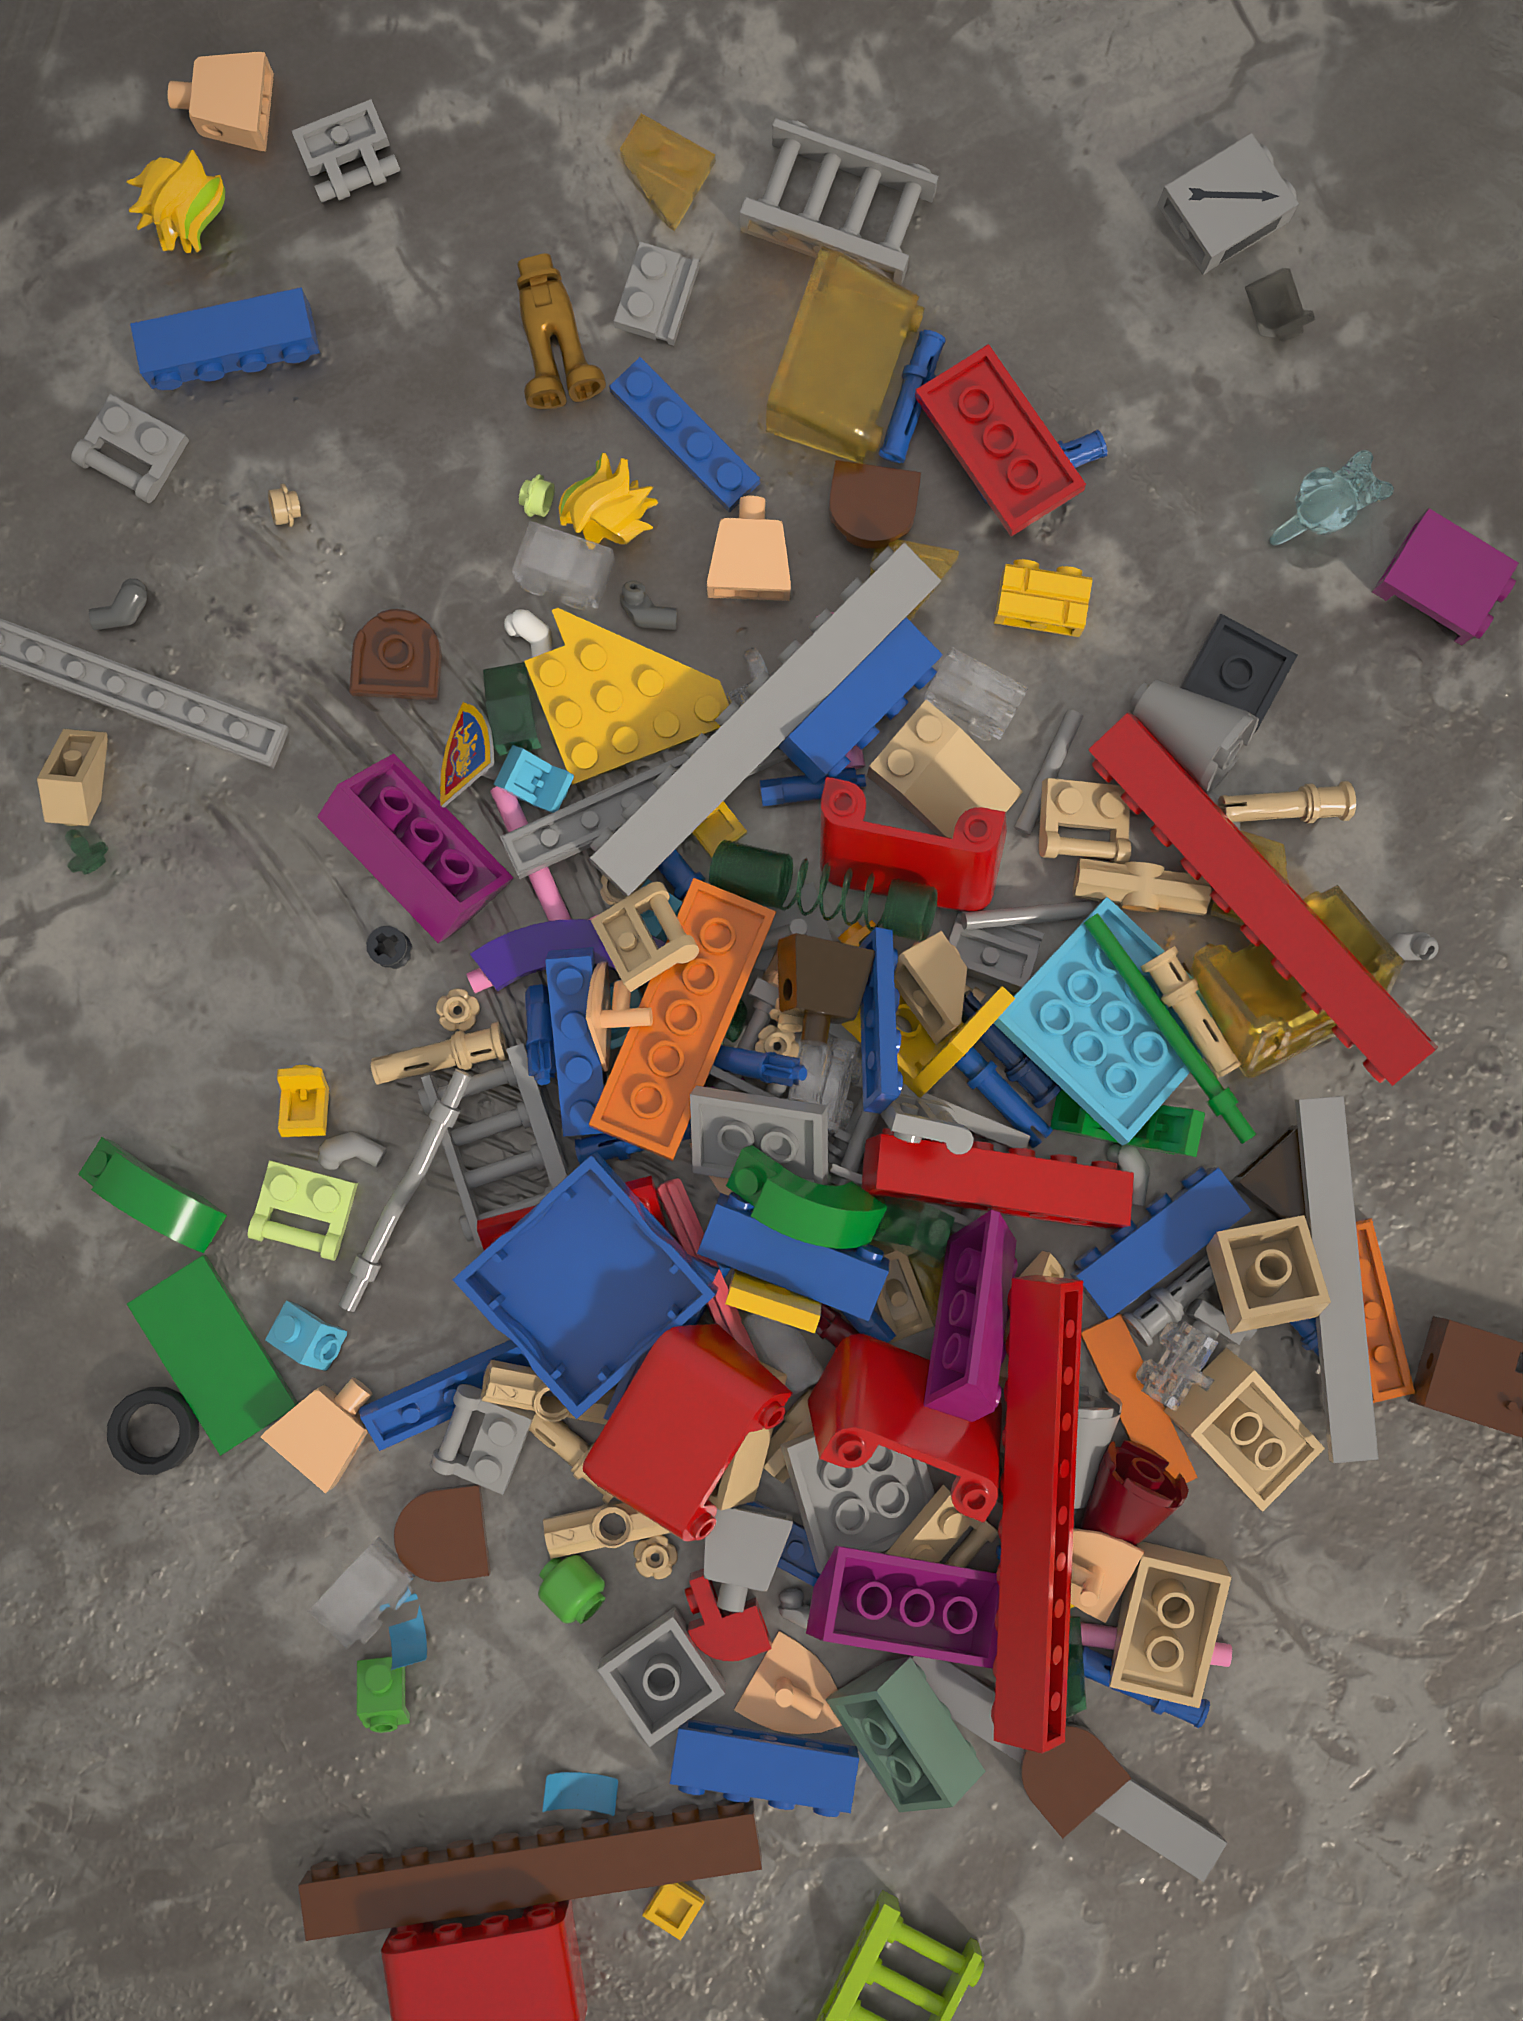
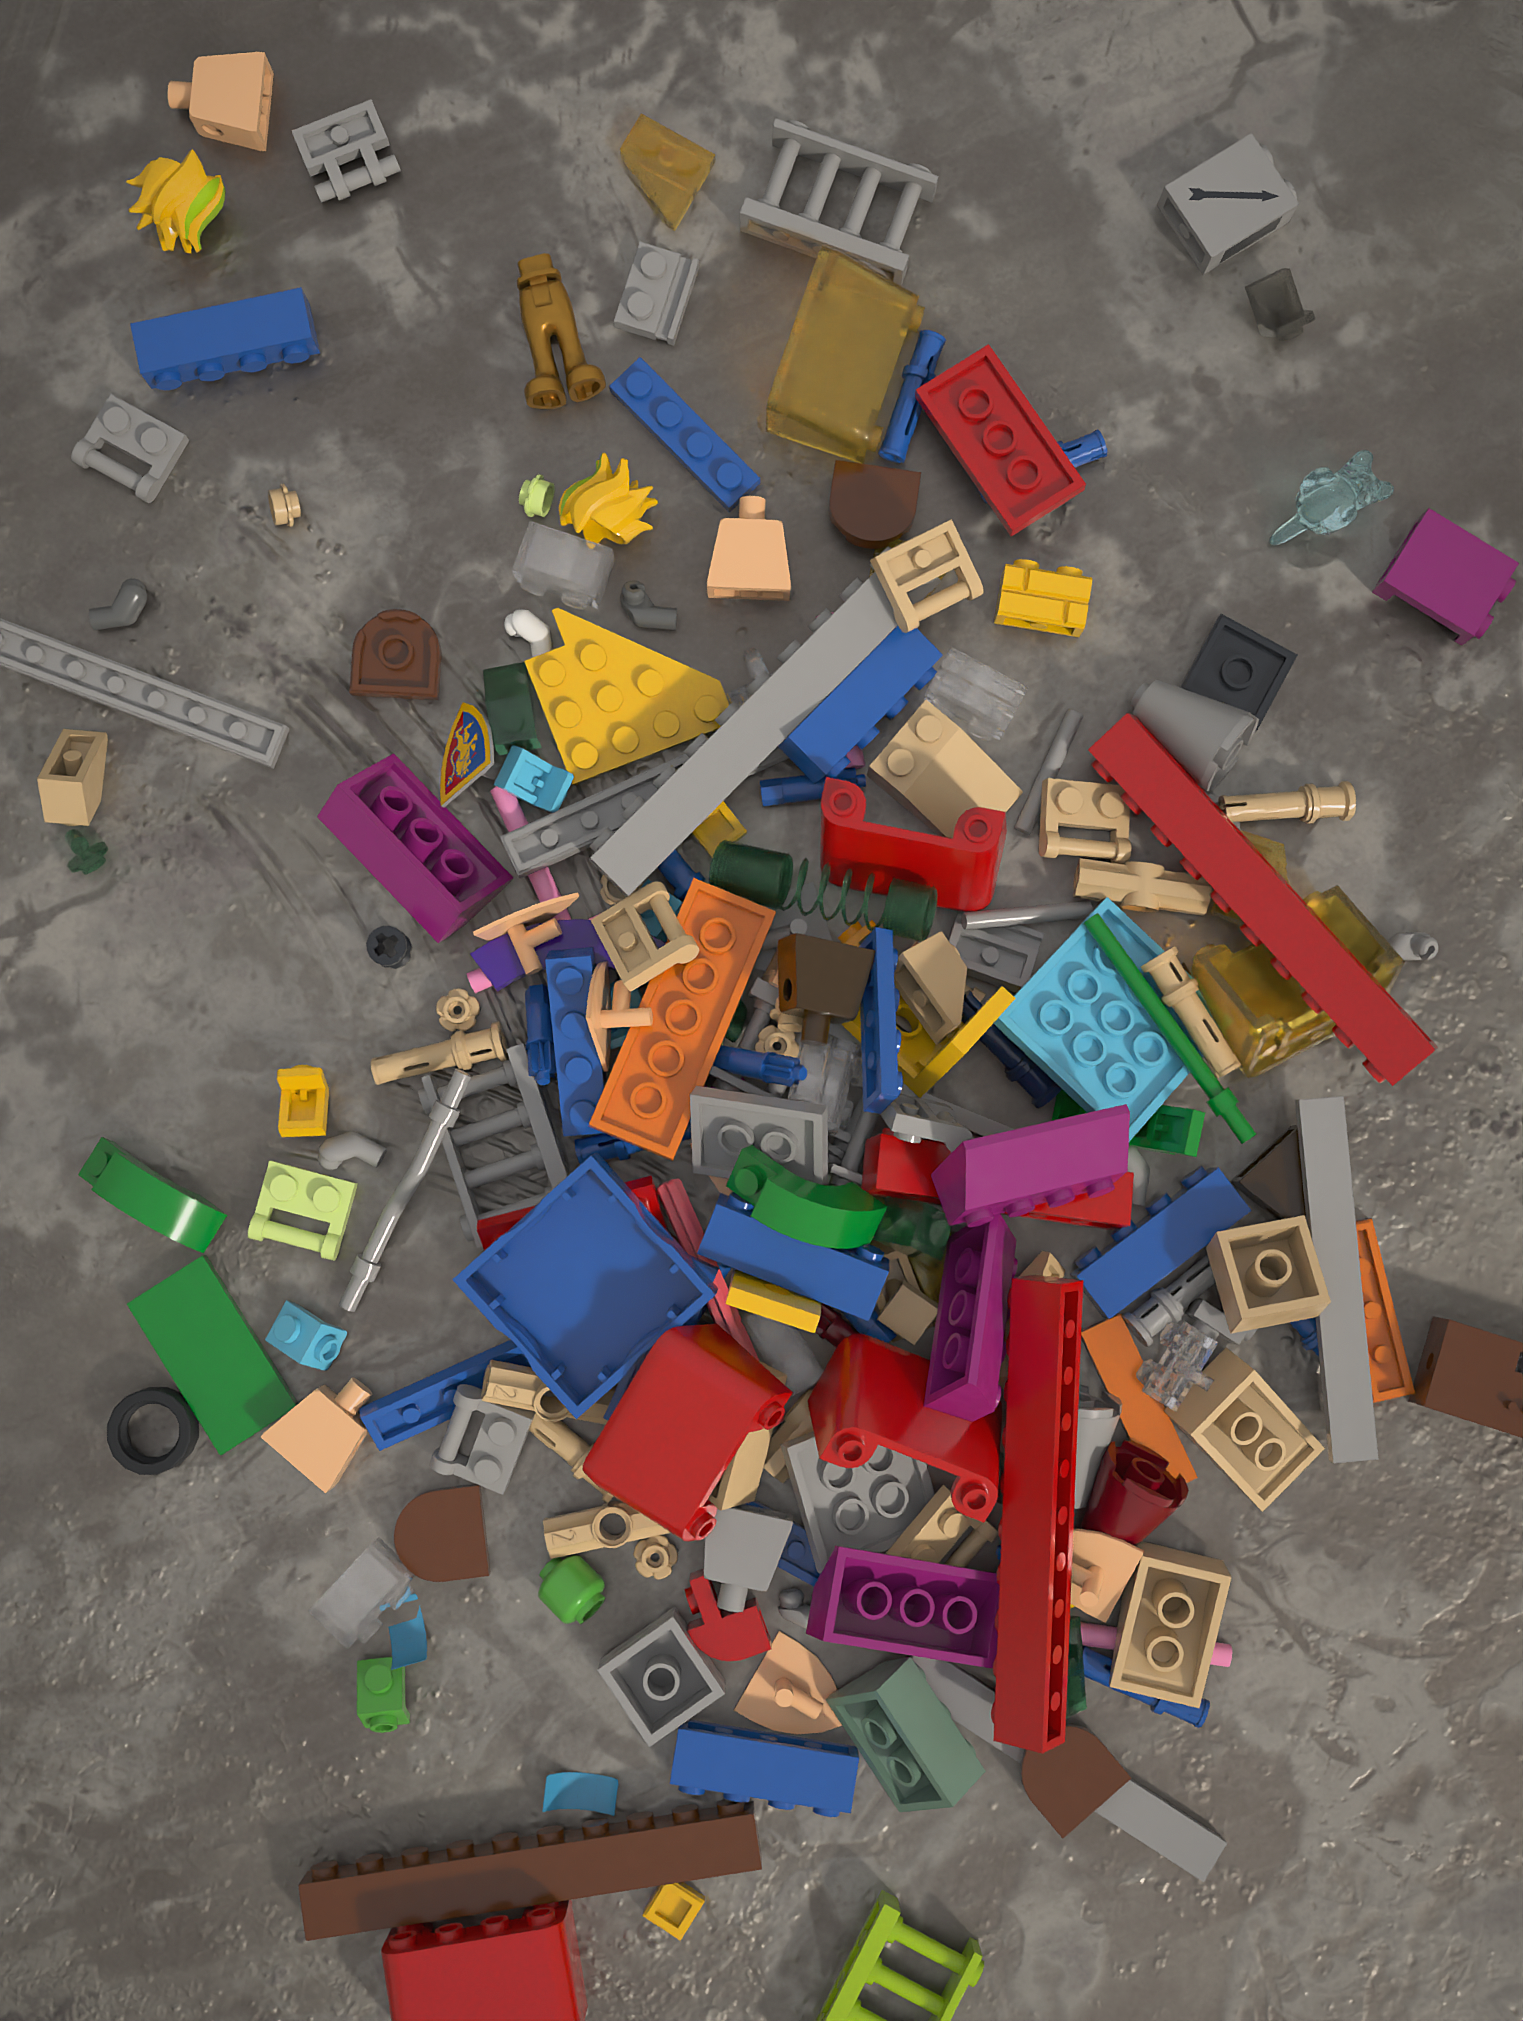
blue pin [955,1046,1053,1149] -> none
none -> light nougat shield [473,892,579,975]
none -> tan plate [870,519,983,633]
none -> tan tile [877,1280,938,1345]
none -> magenta slope [931,1104,1130,1227]

